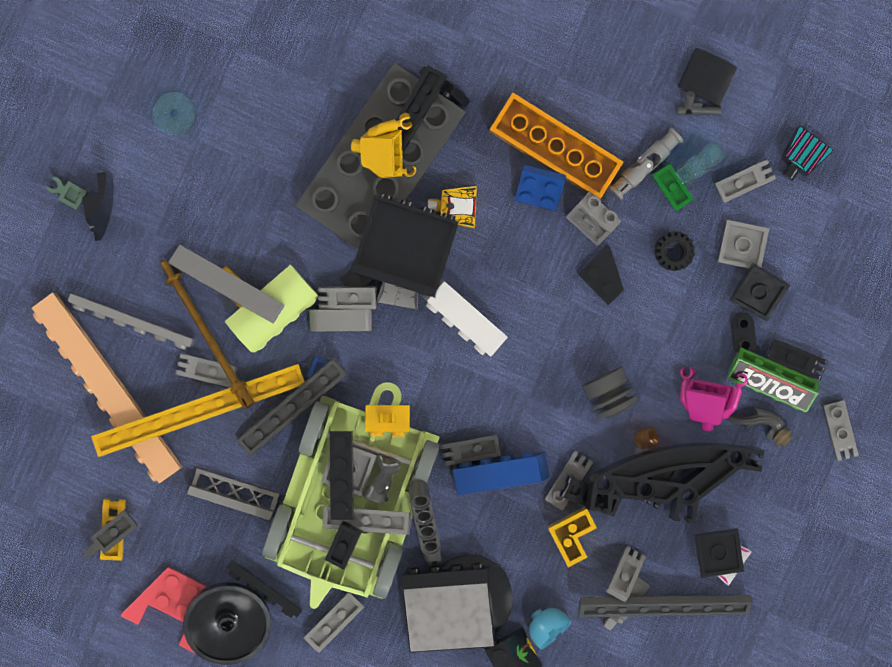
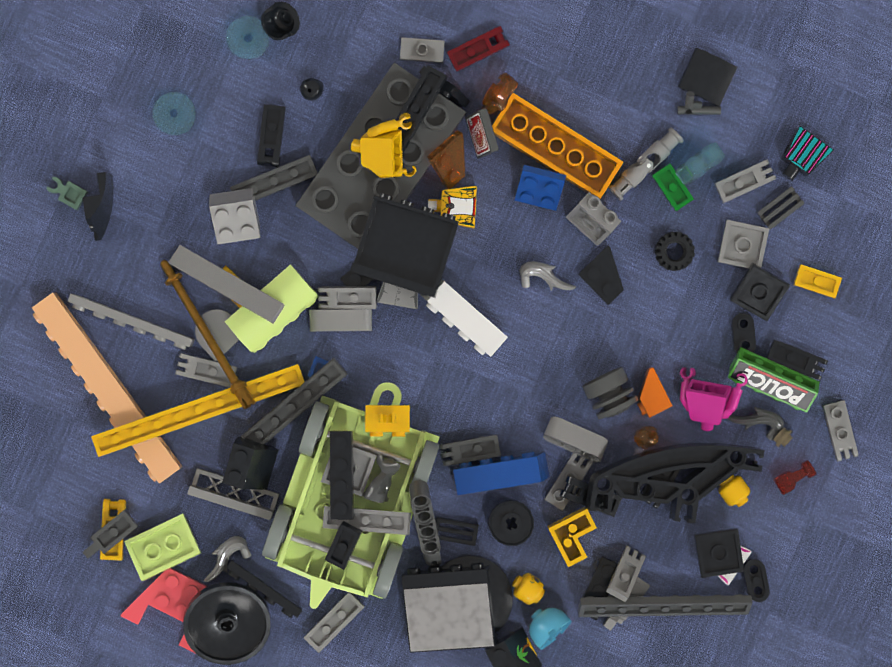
none -> yellowish green plate [124,514,201,581]
none -> light grey tile [195,310,239,362]
none -> light grey piece [203,536,251,582]
none -> light grey brick [209,188,260,245]
none -> black slope [222,436,279,490]
none -> clear light blue plate [226,16,270,60]
none -> dark grey plate [230,155,318,201]
none -> black plate [257,104,286,167]
none -> black helmet [261,2,300,40]
none -> black piece [300,78,324,101]
none -> light grey plate [400,37,445,63]
none -> clear orange wing [427,130,465,189]
none -> black tile [436,517,479,546]
none -> dark red plate [447,26,510,72]
none -> tile [465,108,499,159]
none -> clear orange plate [482,73,518,114]
none -> black wheel [489,500,534,546]
none -> yellow head [512,573,545,605]
none -> light grey piece [519,261,576,291]
none -> light grey beam [543,417,608,462]
none -> black plate [577,557,618,621]
none -> orange slope [637,367,673,418]
none -> yellow head [718,475,751,507]
none -> black plate [743,558,770,602]
none -> dark grey tile [757,186,805,230]
none -> clear red leg [773,460,817,495]
none -> yellow plate [793,264,842,298]

